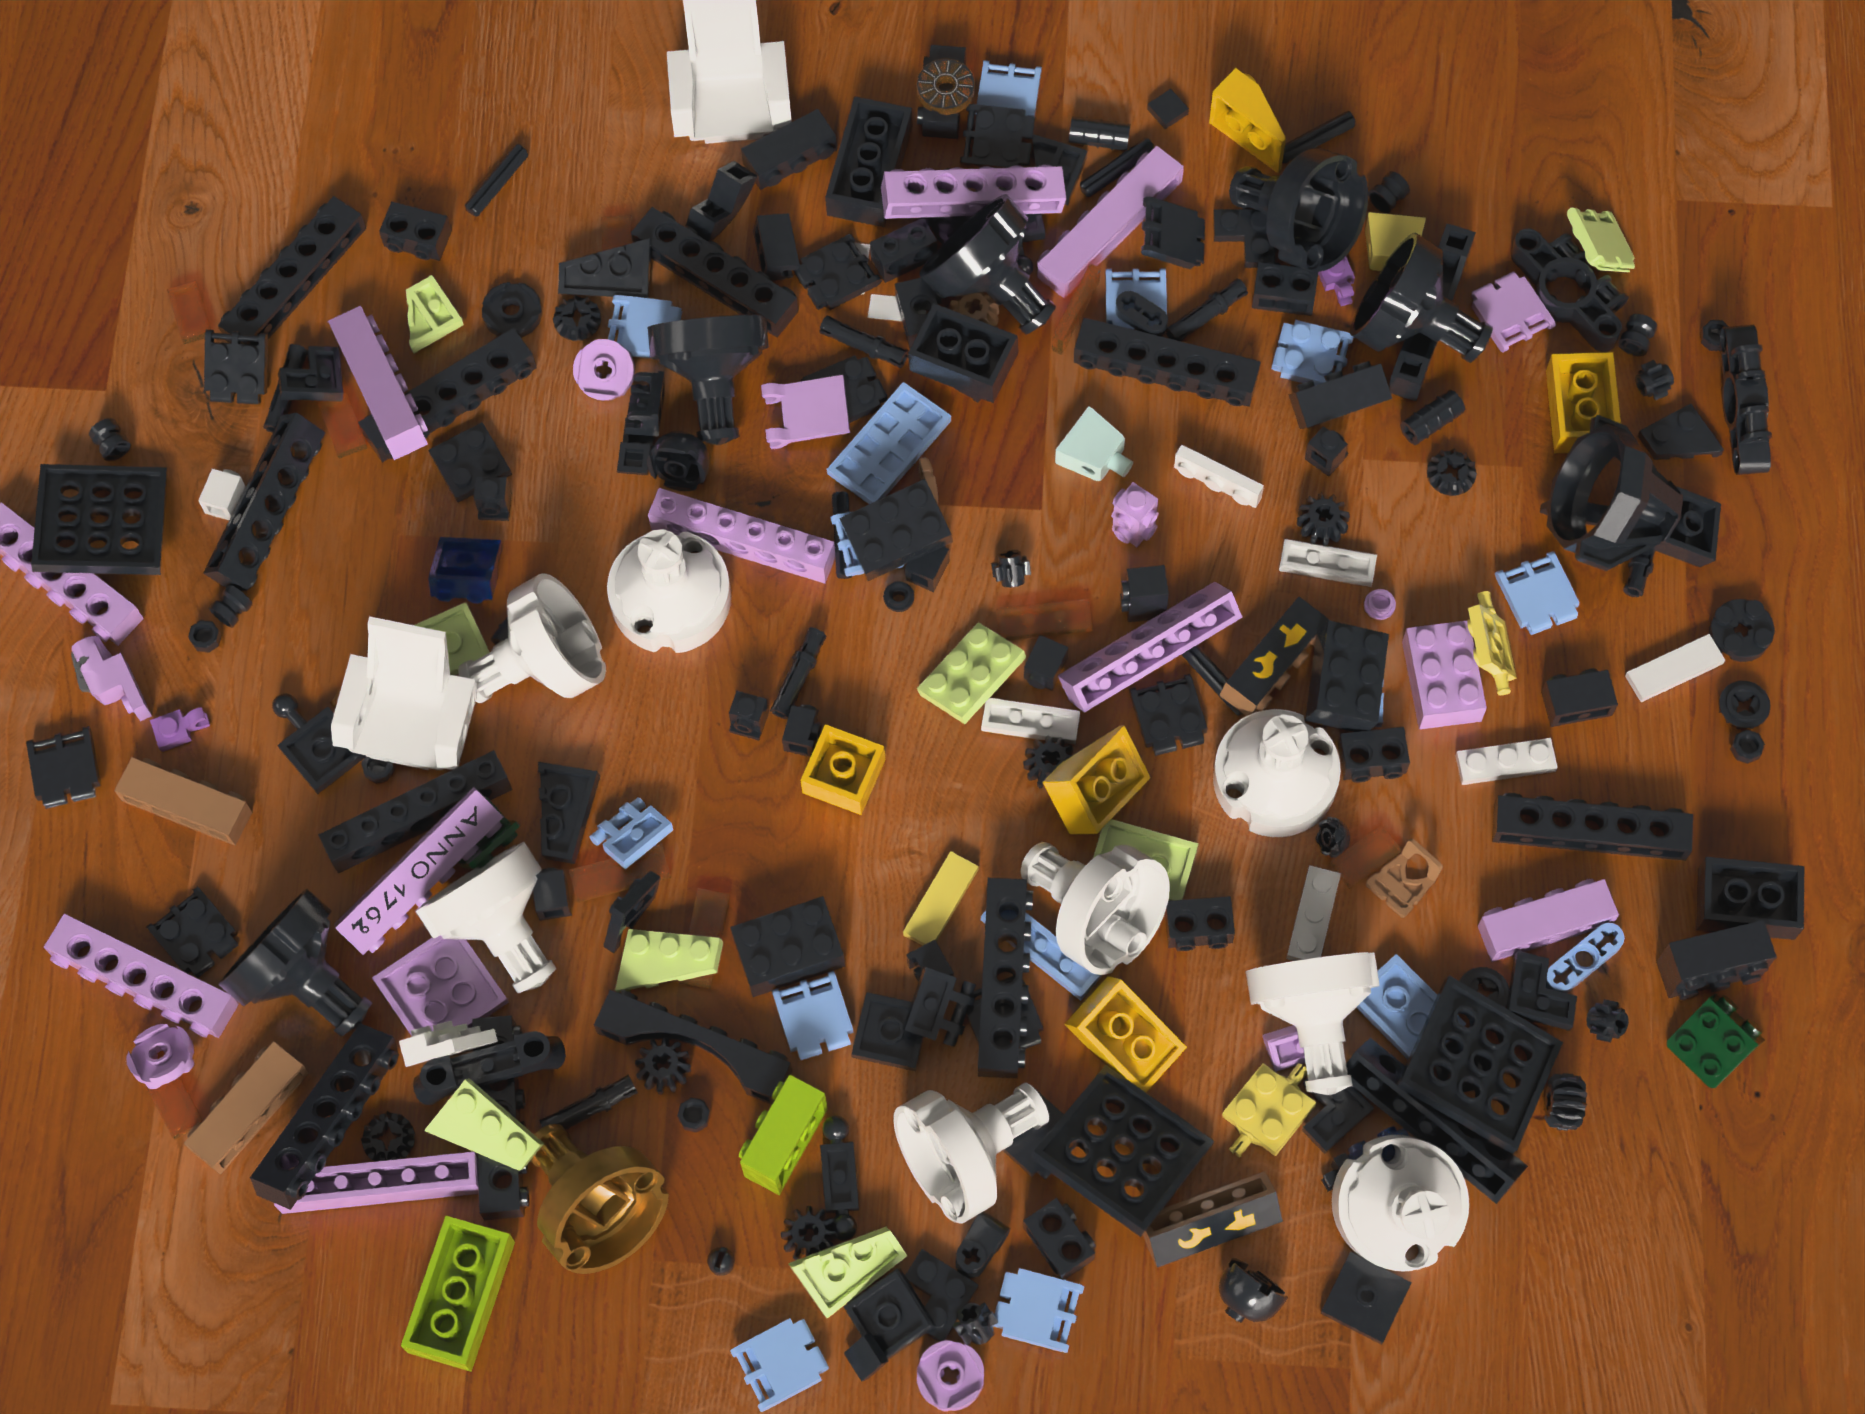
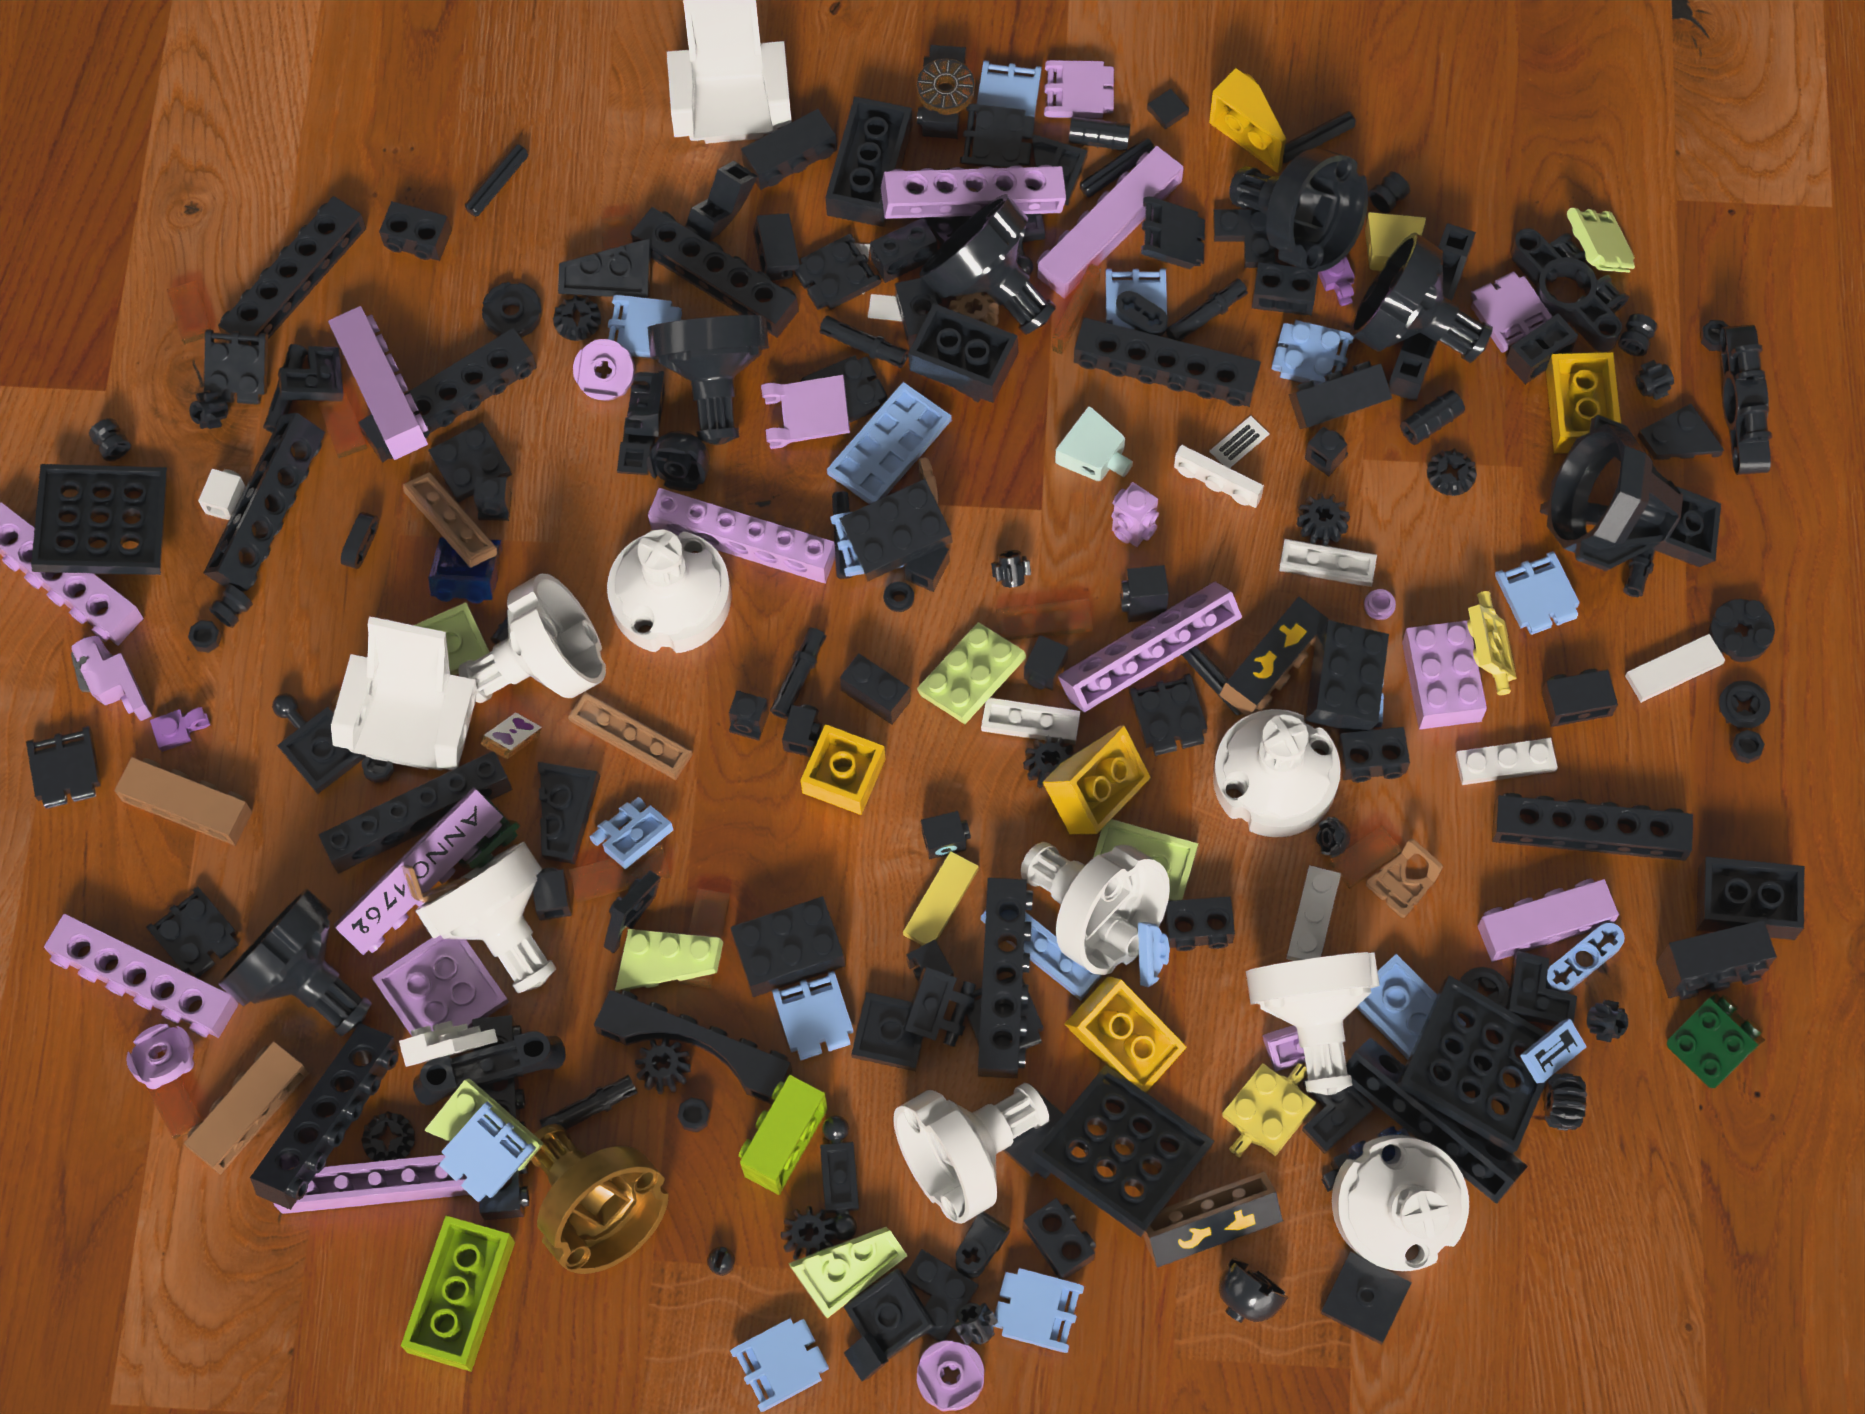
yellowish green wing [406,275,464,353] -> none
none -> black gear [189,392,228,429]
none -> black beam [341,512,379,569]
none -> medium nougat piece [401,865,471,903]
none -> medium nougat tile [403,472,497,568]
none -> light blue plate [439,1101,536,1202]
none -> tile [481,712,542,759]
none -> medium nougat tile [568,692,693,780]
none -> black brick [840,653,911,725]
none -> black brick [921,811,971,860]
none -> lavender plate [1044,60,1114,118]
none -> light blue tile [1138,922,1170,987]
none -> white sticker [1209,416,1269,468]
none -> black brick [1506,313,1578,385]
none -> light blue tile [1520,1019,1587,1083]

